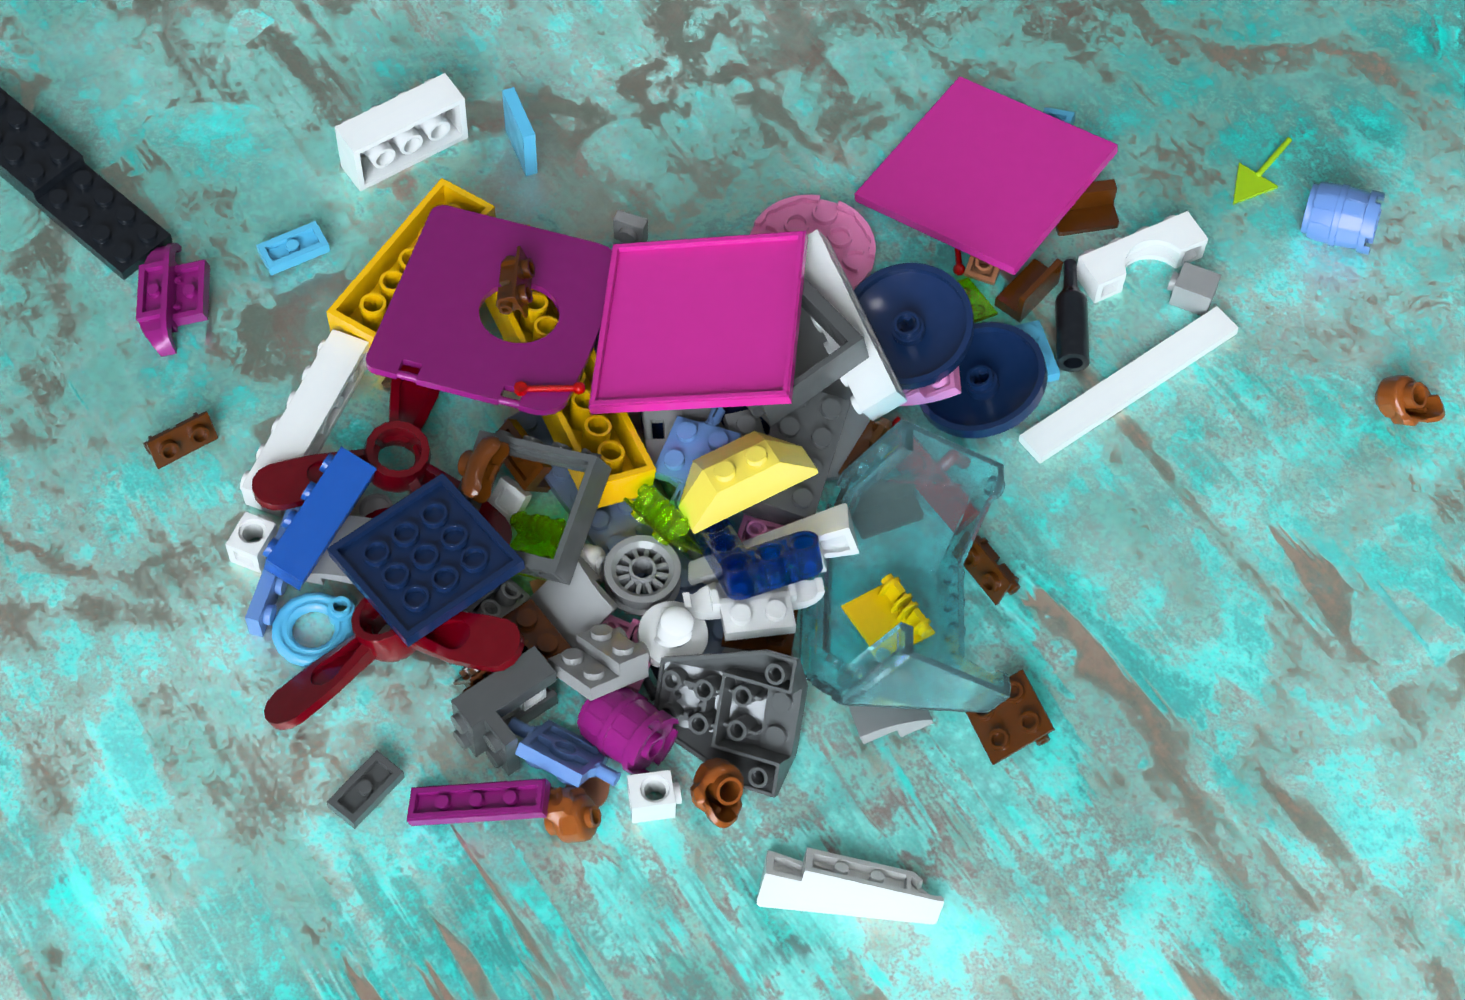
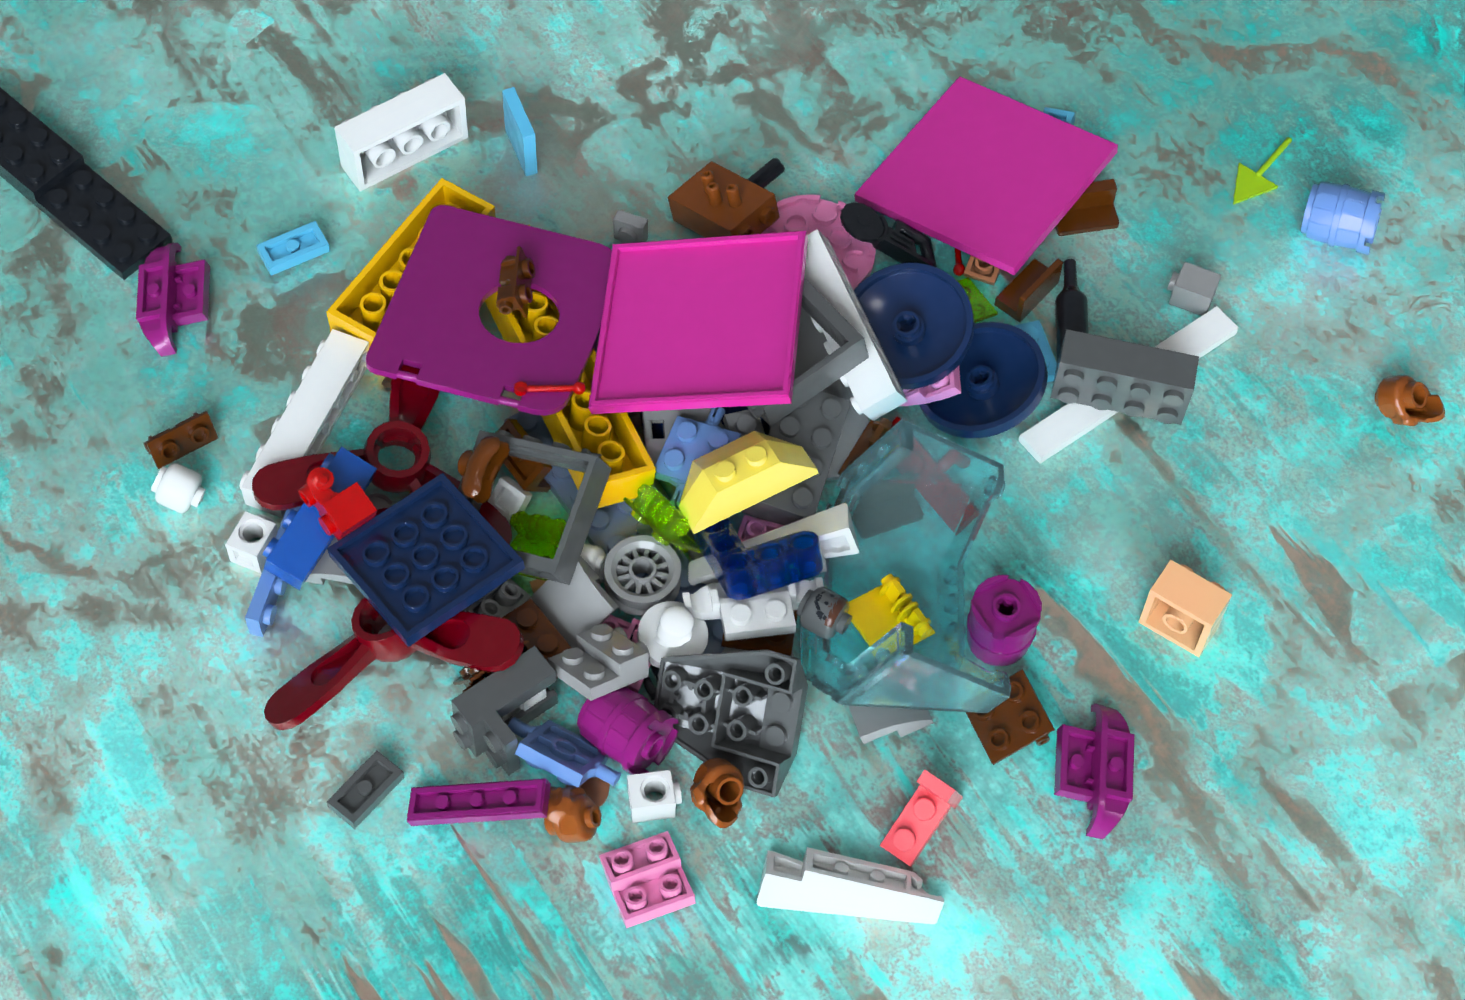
medium azure piece [272,592,355,668] -> none
reddish brown hinge [955,532,1021,605] -> none
white arch [1076,211,1208,303] -> none
none -> white head [151,463,206,513]
none -> red brick [298,467,377,541]
none -> bright pink slope [599,831,696,929]
none -> dark orange piece [667,158,785,238]
none -> dark grey head [796,586,852,640]
none -> black piece [840,202,937,267]
none -> coral bracket [880,769,963,867]
none -> magenta piece [967,575,1042,666]
none -> dark grey brick [1050,329,1199,425]
none -> magenta plate [1054,703,1135,840]
none -> light nougat brick [1138,559,1232,657]

